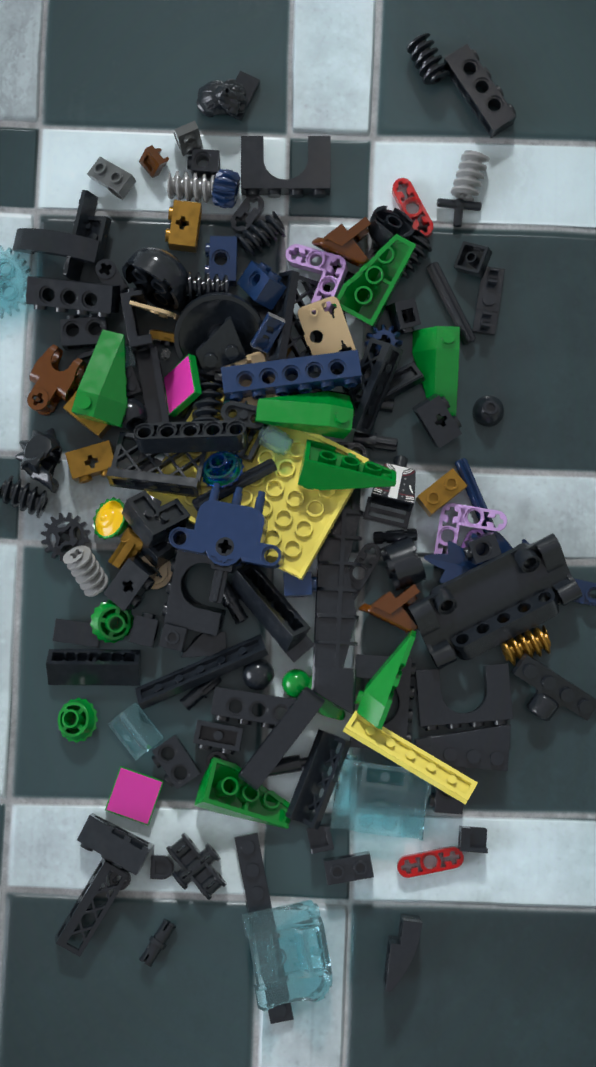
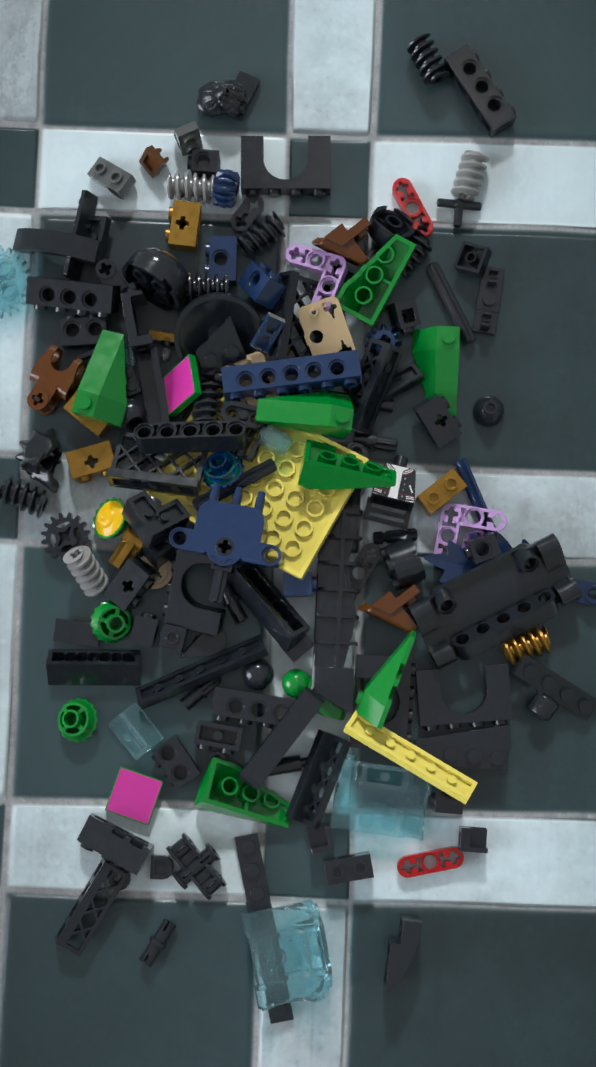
tan axle [129,301,179,320] -> none

